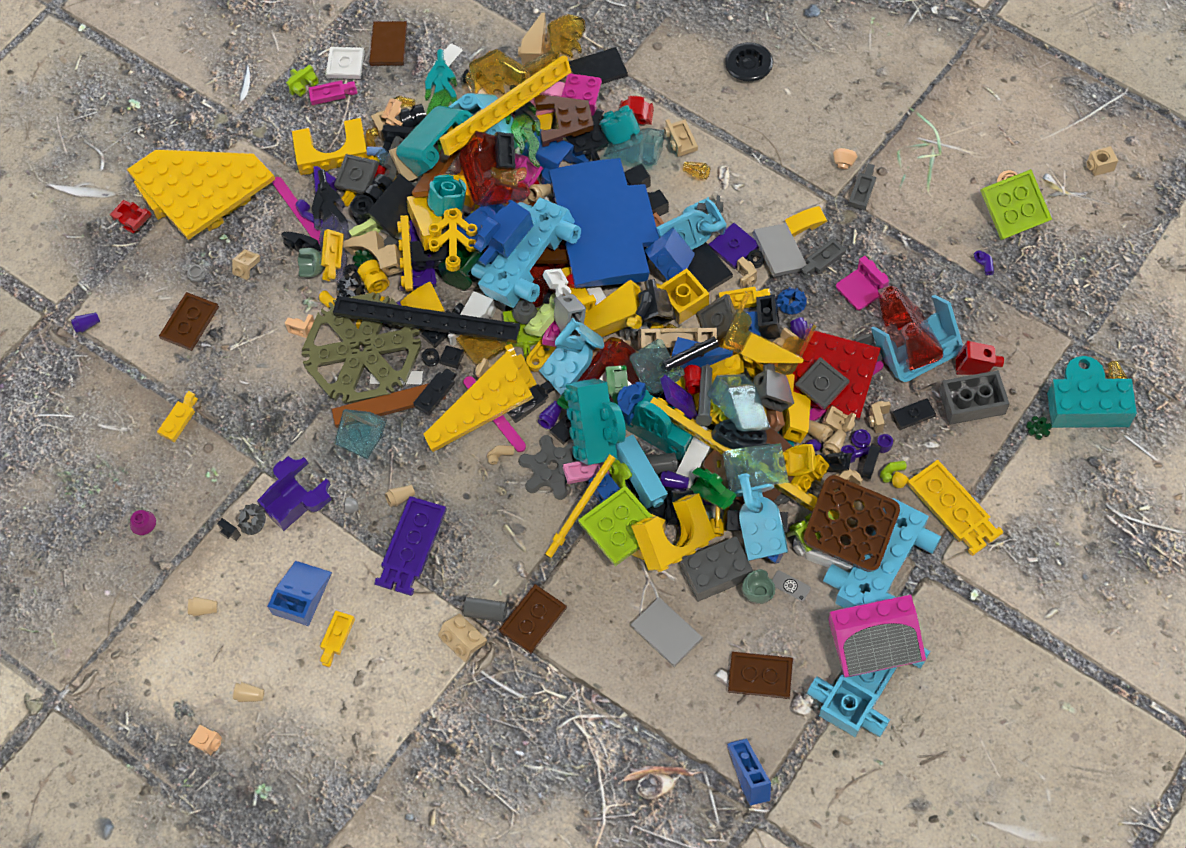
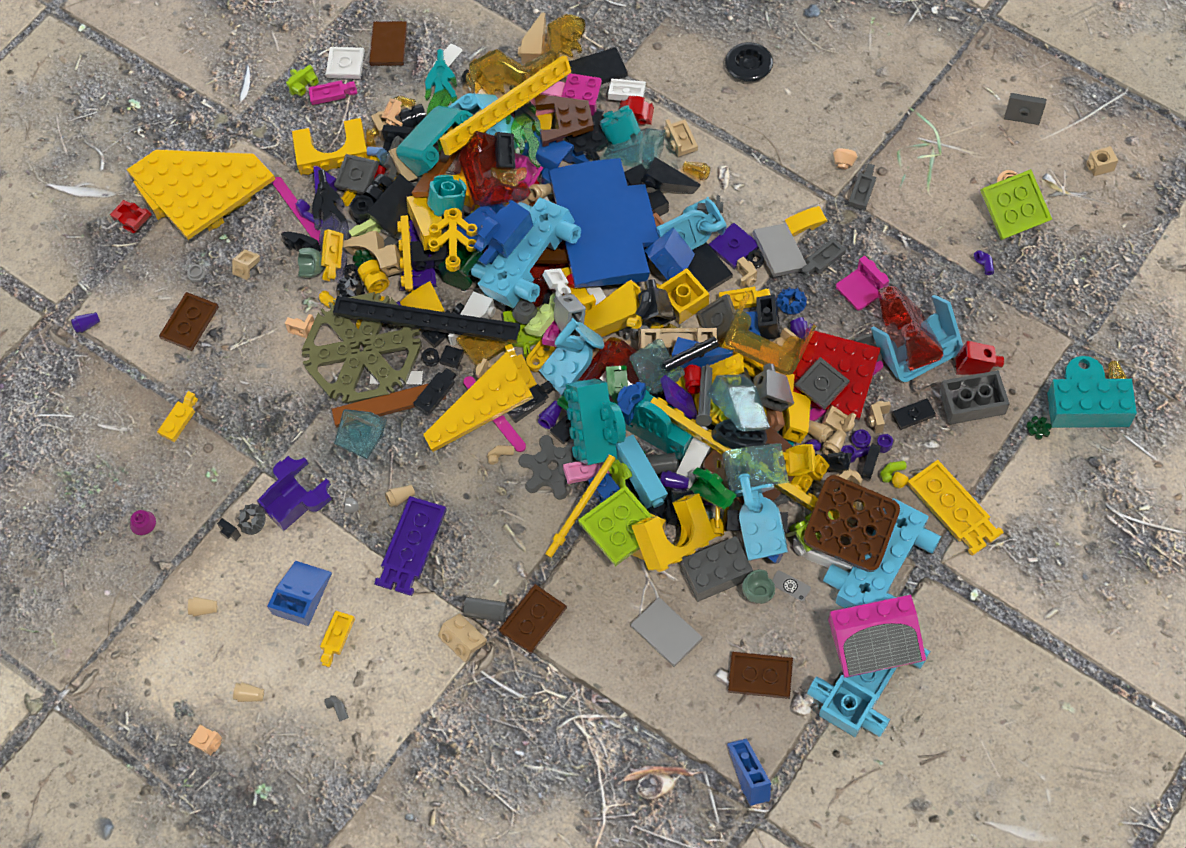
yellow slope [740,332,804,364] -> none
none -> dark grey arm [324,695,349,722]
none -> white plate [608,79,646,101]
none -> black slope [640,157,701,194]
none -> dark grey plate [1004,93,1047,125]

